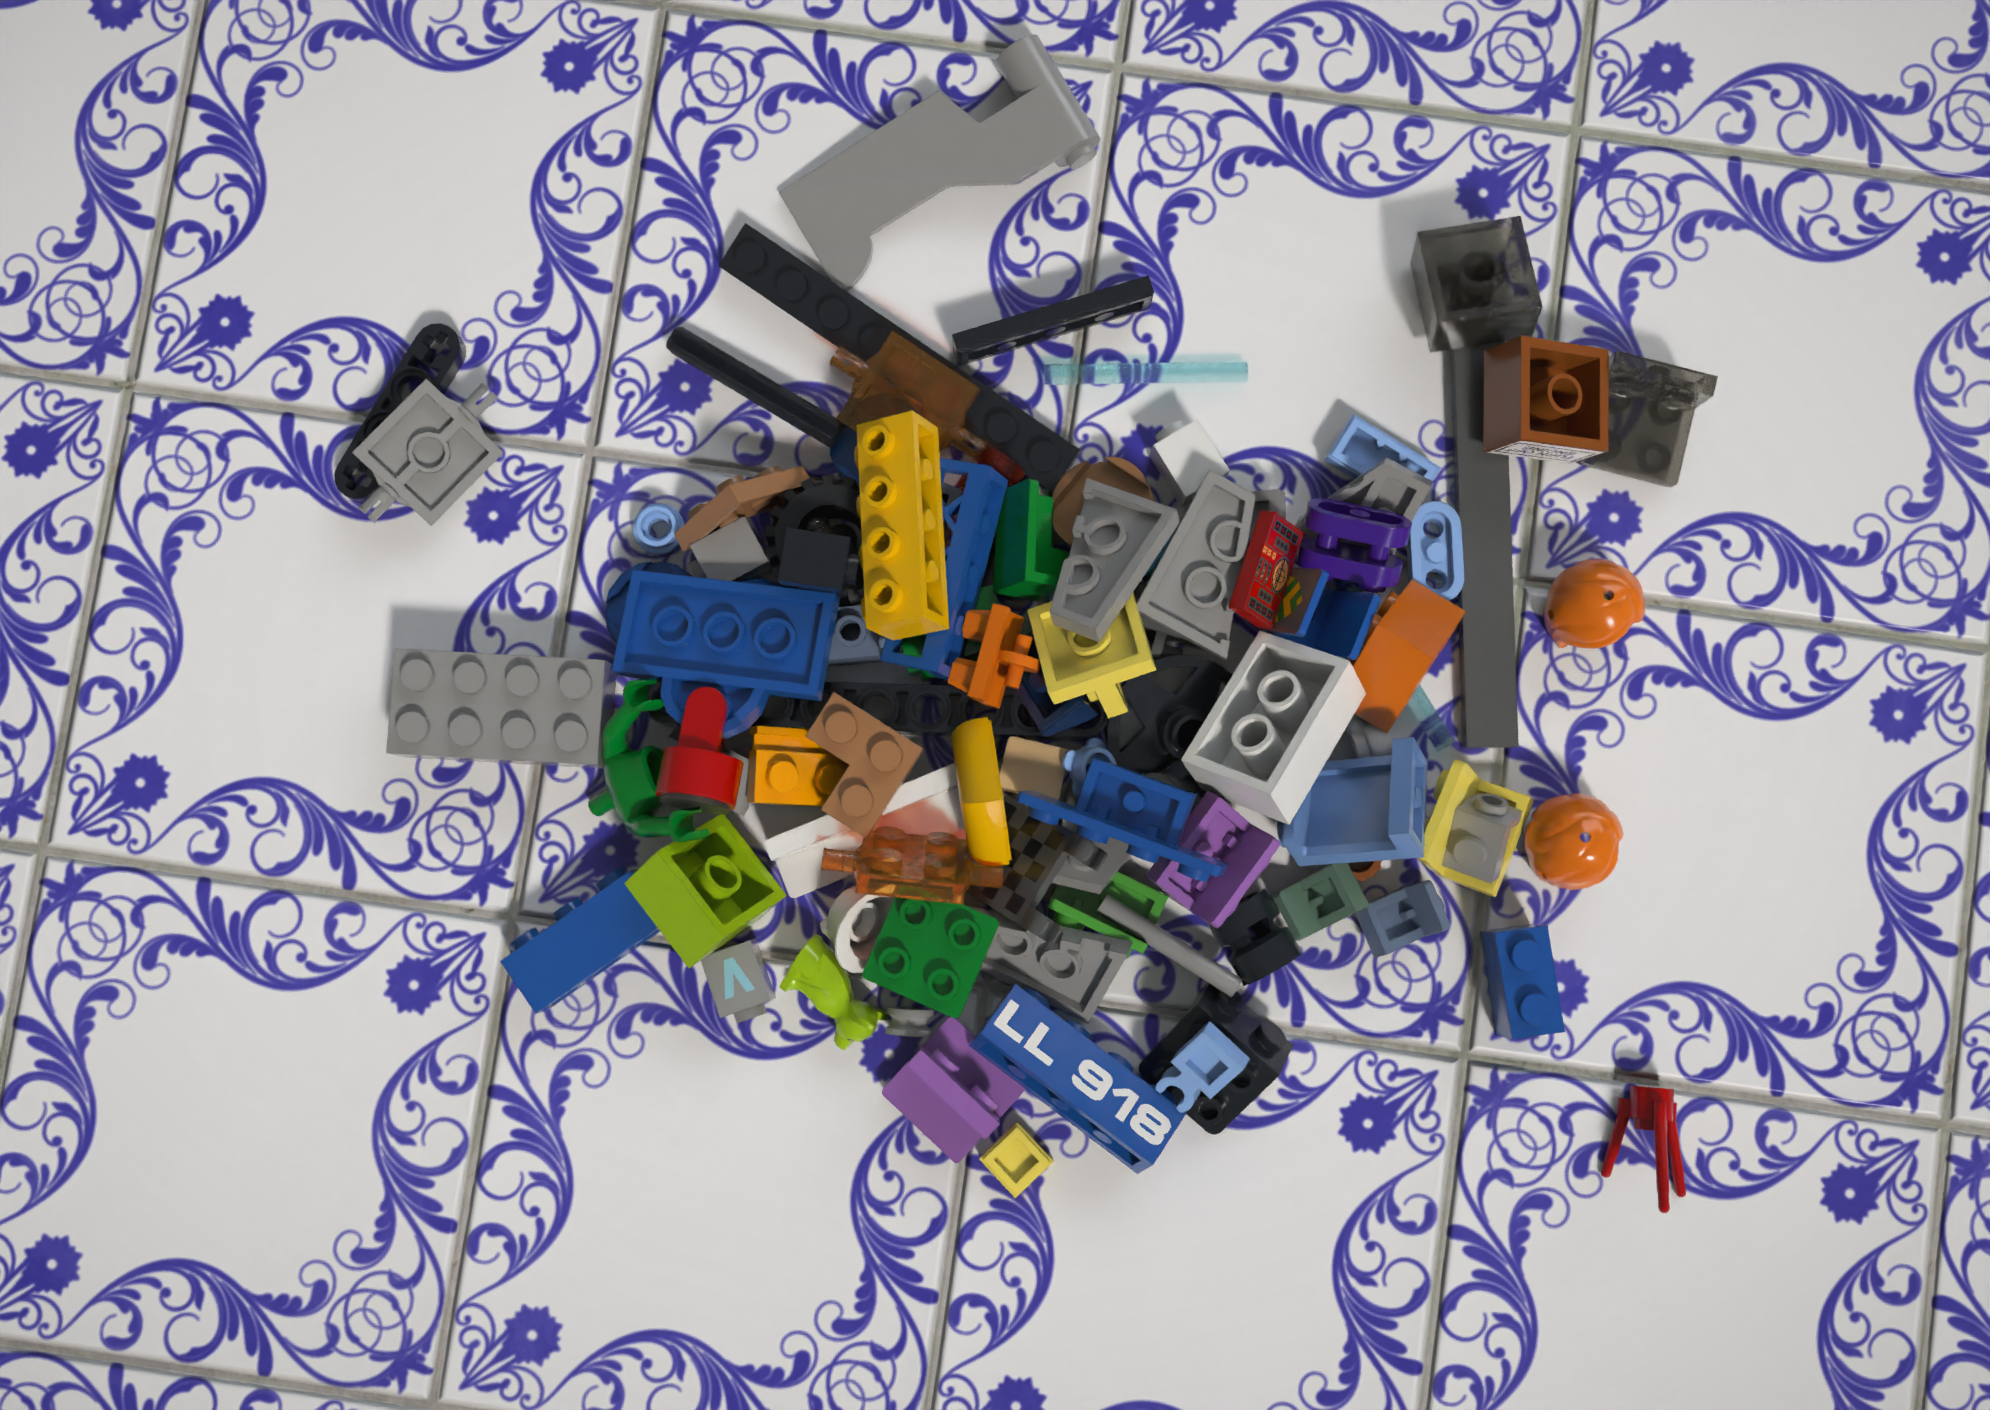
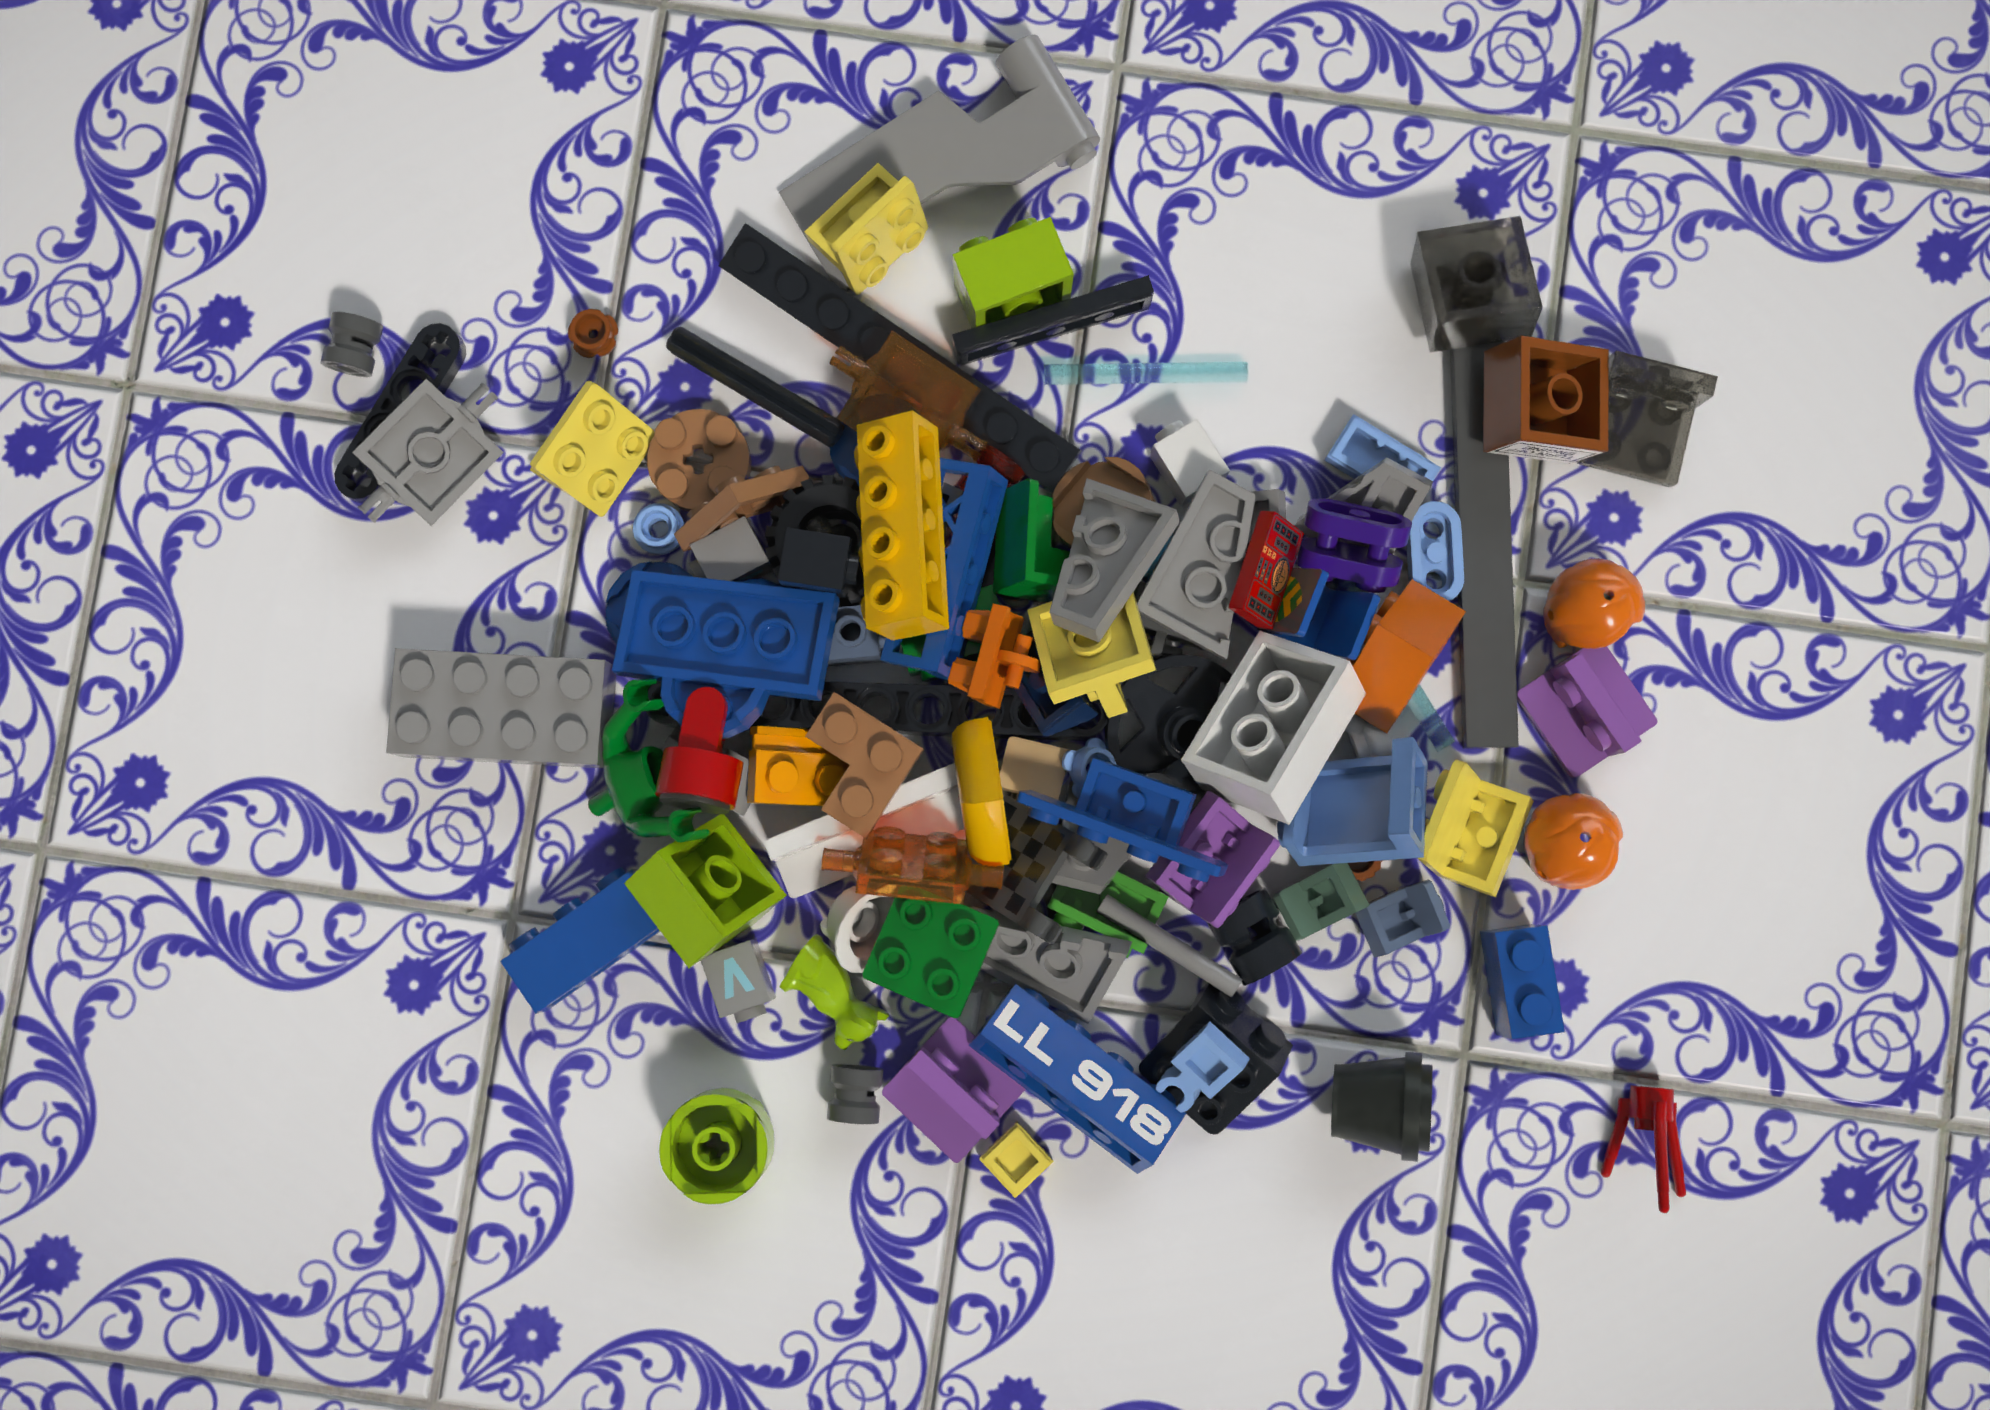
light grey bush [885,1006,934,1037] -> none
light grey bracket [1442,793,1522,884] -> none
none -> dark grey wheel [320,312,383,377]
none -> light yellow bracket [530,381,655,517]
none -> dark orange plate [568,309,618,358]
none -> medium nougat plate [647,409,752,512]
none -> lime brick [659,1088,775,1204]
none -> light yellow bracket [804,163,928,295]
none -> dark grey wheel [827,1064,884,1124]
none -> lime brick [952,217,1074,328]
none -> pearl dark grey piece [1331,1052,1433,1162]
none -> medium lavender bracket [1517,646,1658,778]

